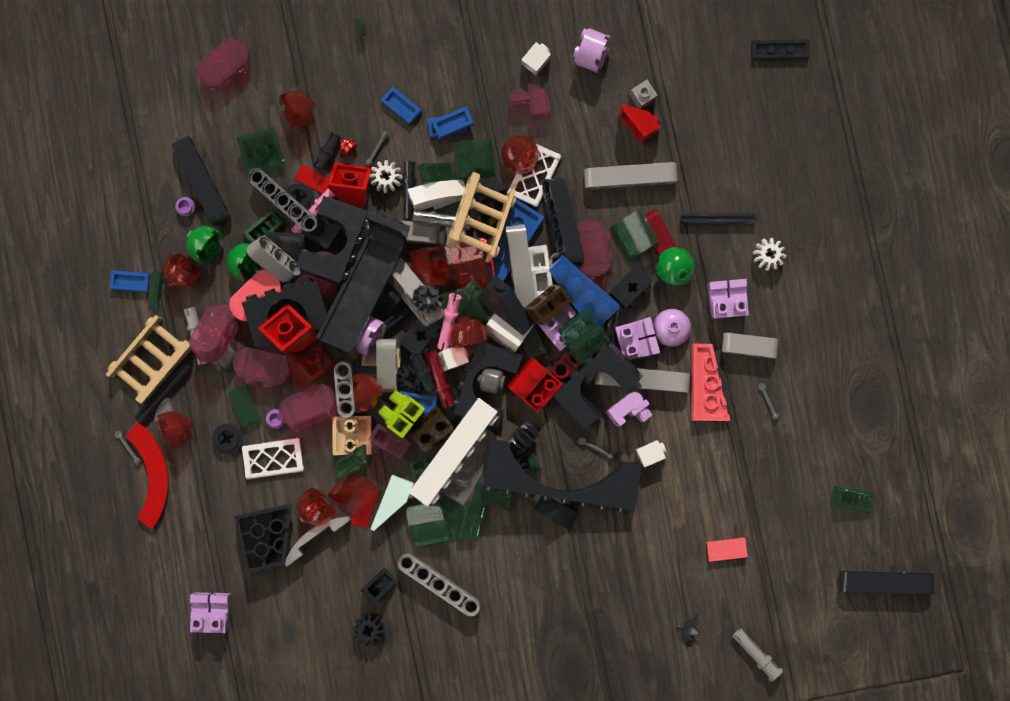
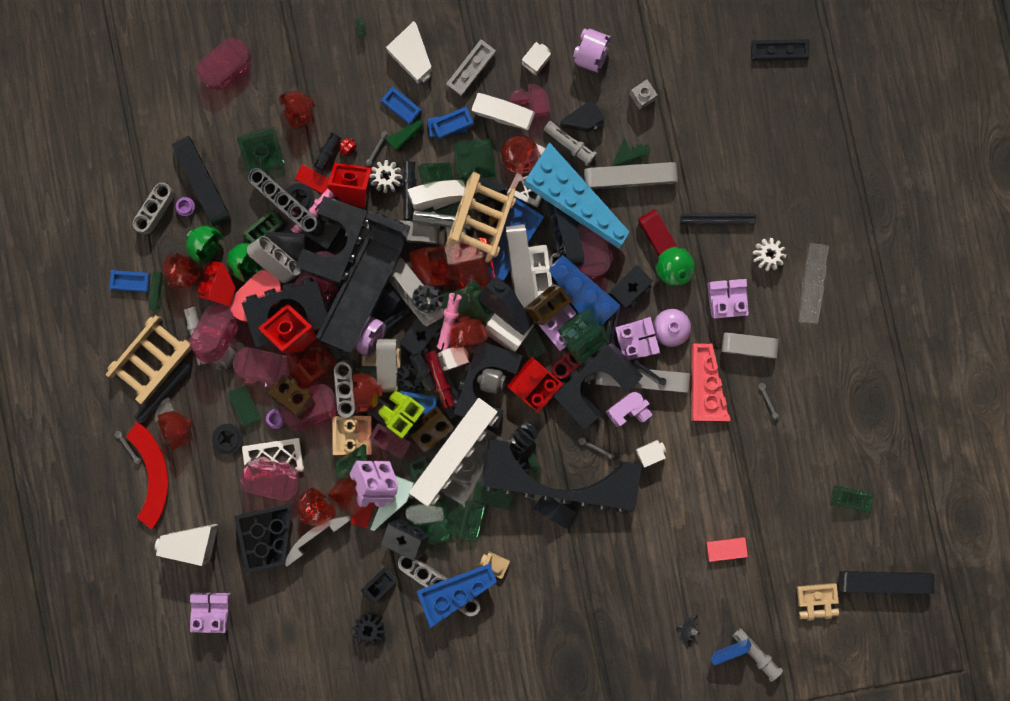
clear green slope [610,209,660,261] -> none
red slope [618,104,661,144] -> none
none -> light grey beam [133,183,175,234]
none -> white slope [155,524,218,566]
none -> red slope [197,261,235,306]
none -> clear pink brick [240,457,300,501]
none -> dark brown brick [268,375,316,421]
none -> lavender hips [350,461,398,507]
none -> black brick [381,519,429,561]
none -> white slope [386,21,432,84]
none -> dark green slope [386,120,424,153]
none -> blue wing [417,563,497,628]
none -> light grey plate [446,39,496,97]
none -> white slope [471,93,535,130]
none -> tan bracket [479,551,510,579]
none -> dark azure wing [523,143,629,248]
none -> light grey pin [543,121,597,166]
none -> black slope [560,99,605,132]
none -> clear green slope [612,137,651,166]
none -> black hinge [632,359,666,385]
none -> blue tile [711,638,752,665]
none -> tan plate [797,583,839,621]
none -> clear slope [798,243,829,324]

